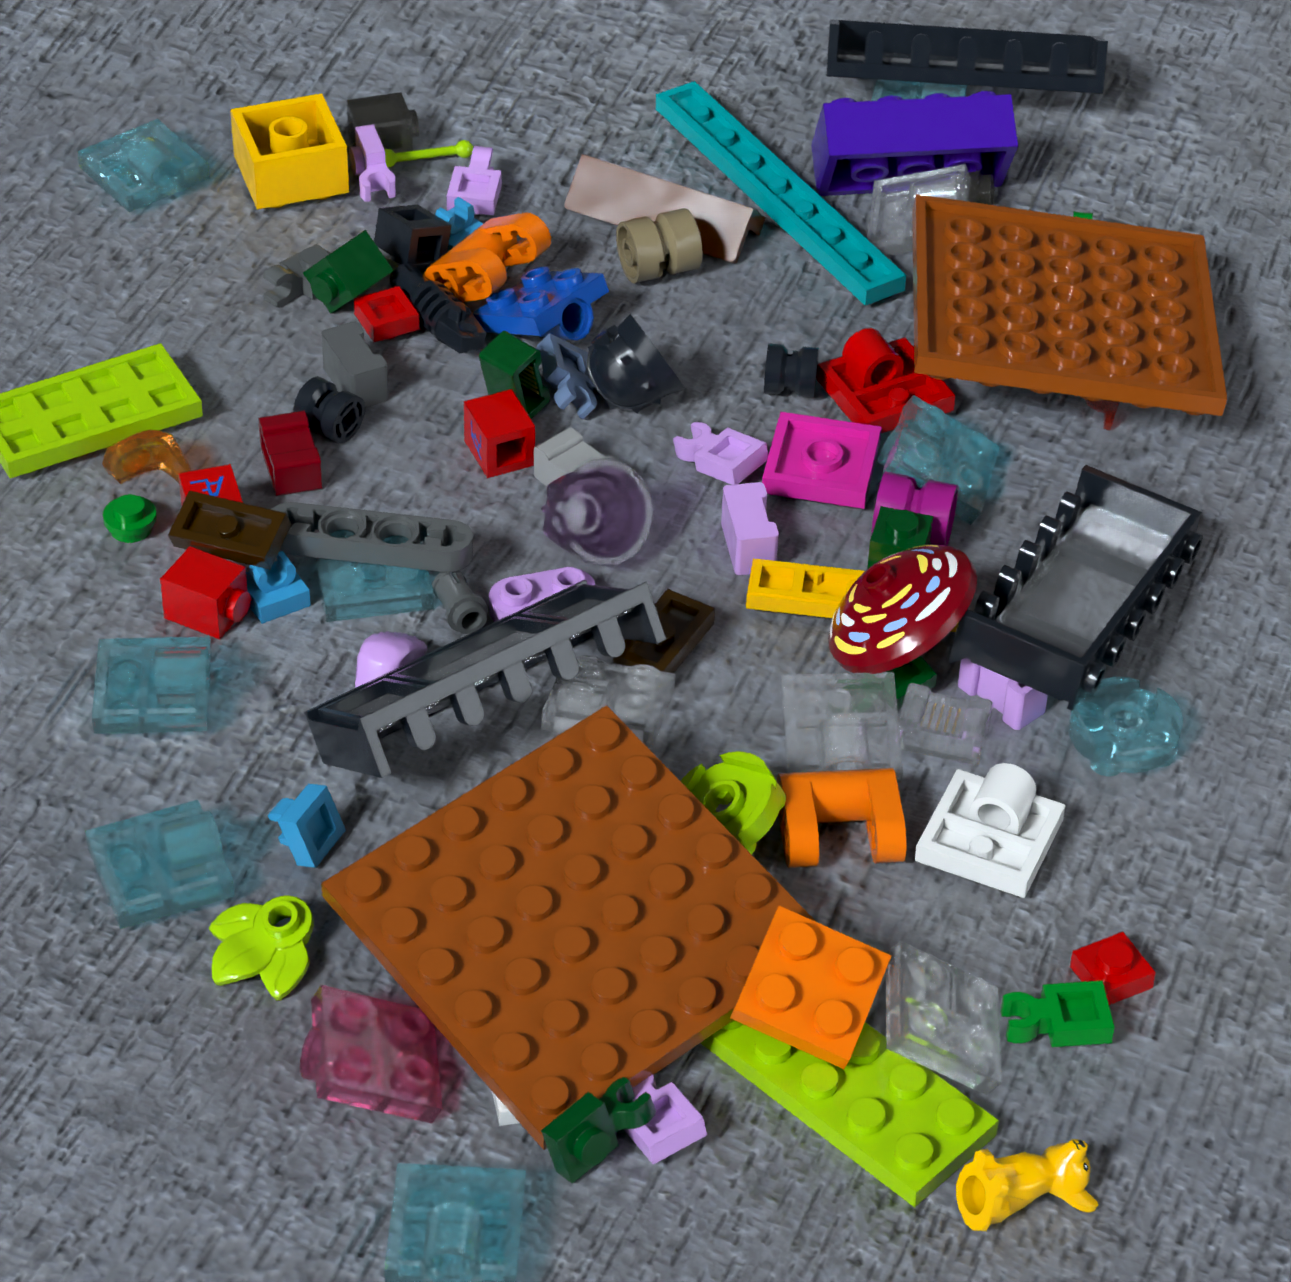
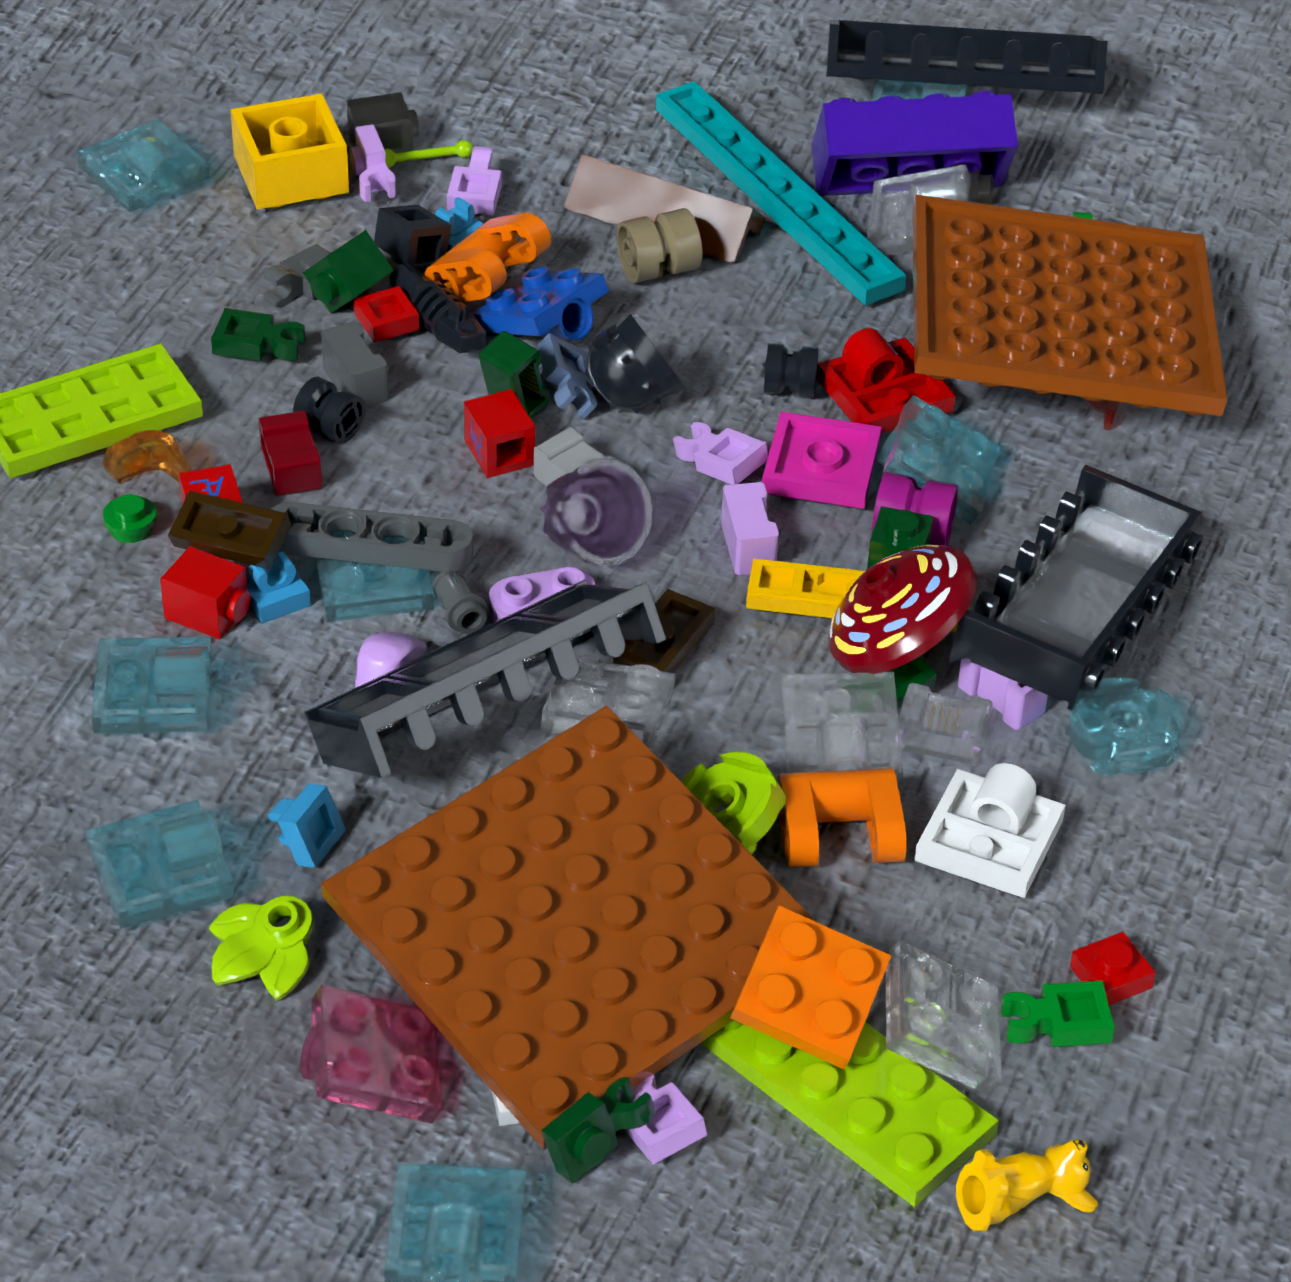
none -> dark green plate [211,308,306,361]

